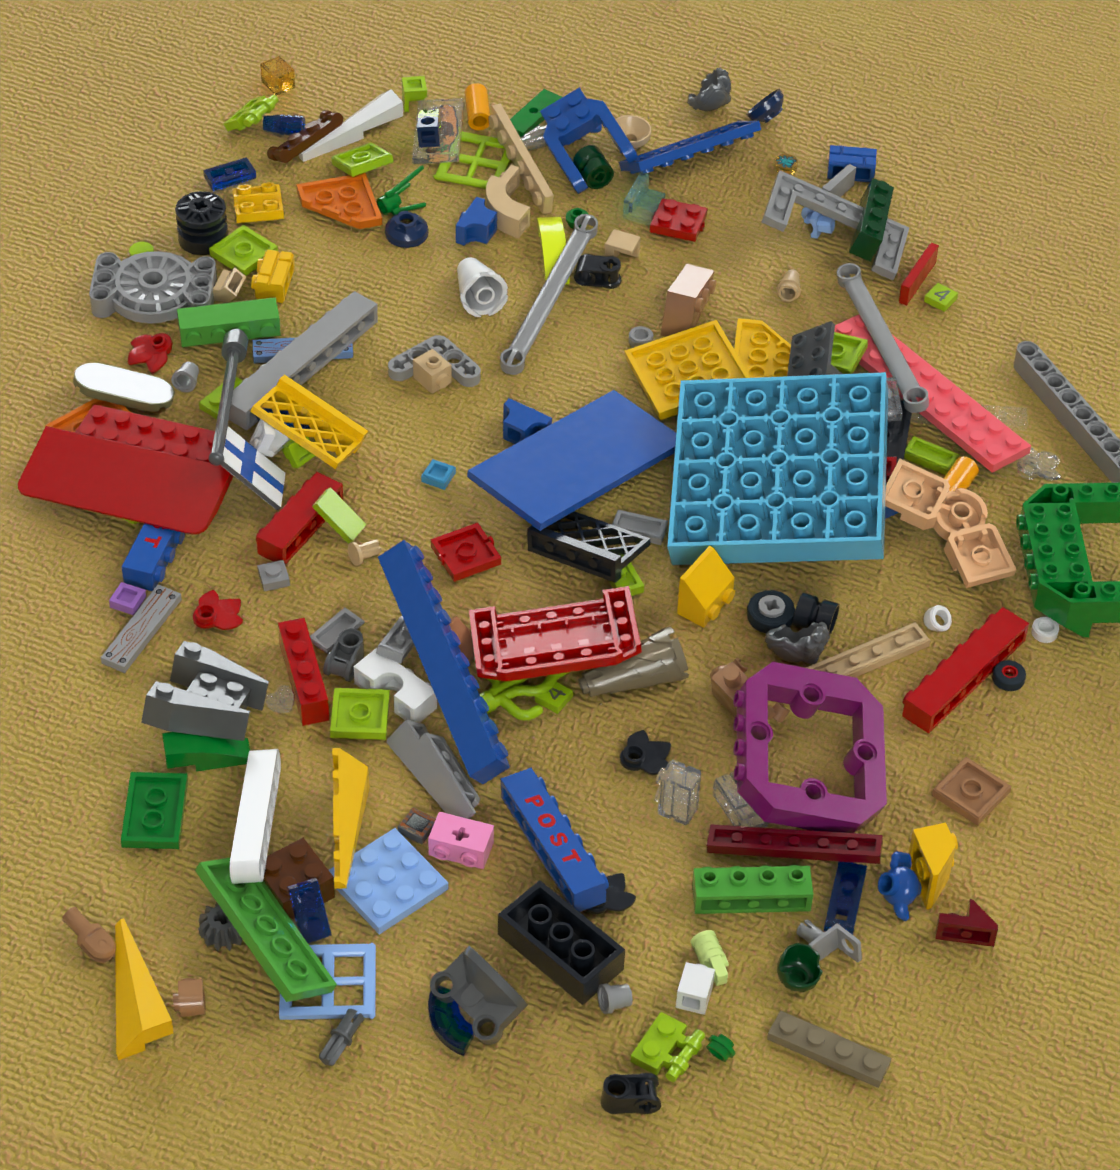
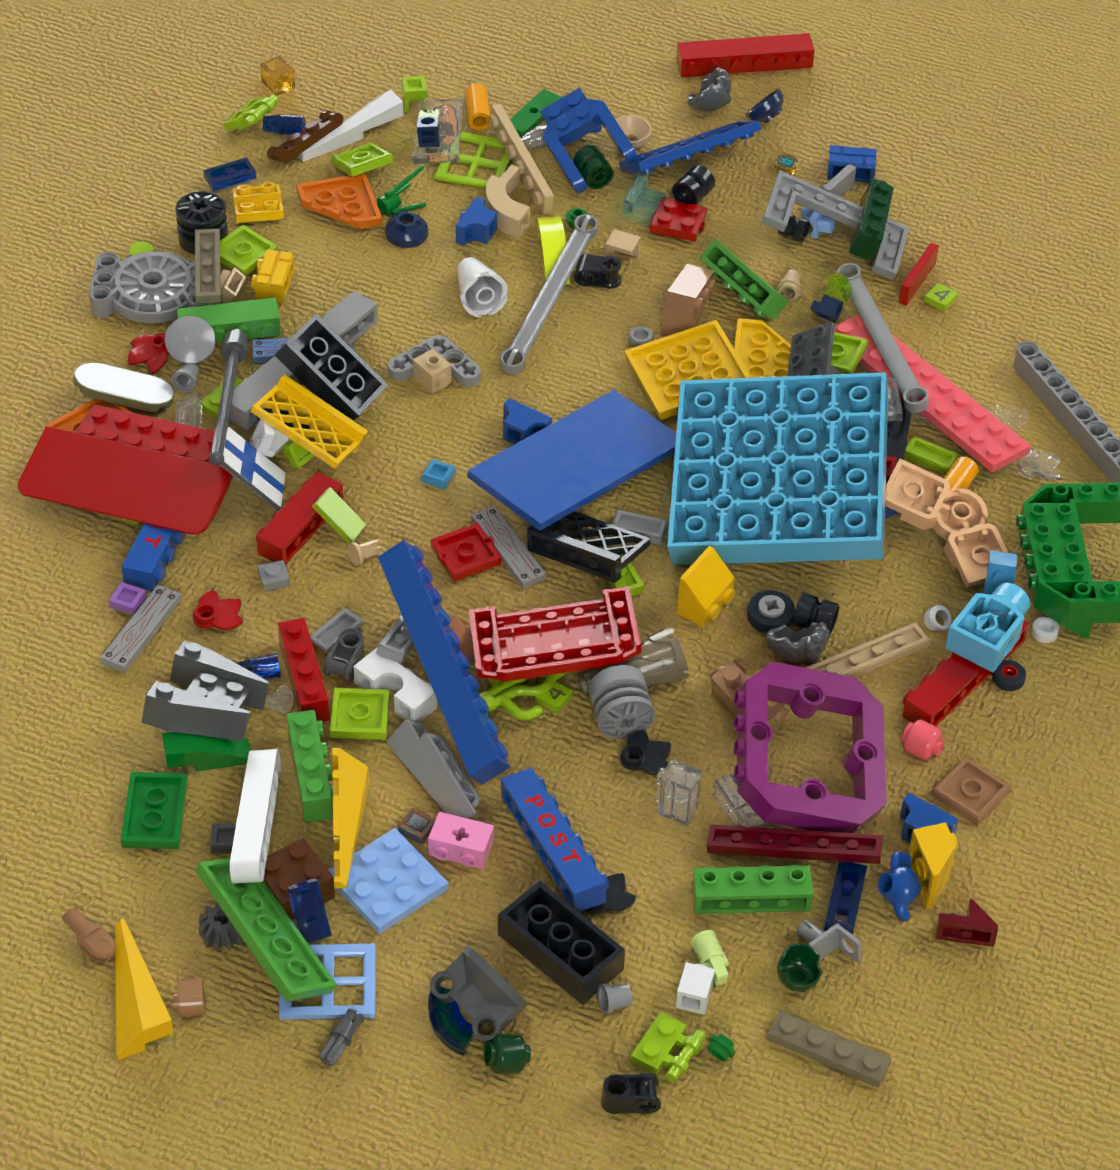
none -> light grey dish [165,316,215,364]
none -> clear tile [175,391,202,428]
none -> dark tan plate [195,229,221,303]
none -> dark grey tile [210,824,236,854]
none -> clear blue hinge [236,653,281,680]
none -> black brick [274,313,388,421]
none -> bright green brick [287,710,333,823]
none -> light grey tile [471,506,546,589]
none -> dark green head [484,1034,531,1074]
none -> light grey wheel [588,665,655,739]
none -> black wheel [672,165,715,205]
none -> red brick [676,33,815,77]
none -> bright green brick [700,239,789,320]
none -> black wheel [778,214,810,243]
none -> leg [810,273,852,324]
none -> blue brick [900,793,958,843]
none -> coral head [901,720,945,761]
none -> medium azure brick [945,583,1030,672]
none -> dark azure brick [983,550,1017,595]

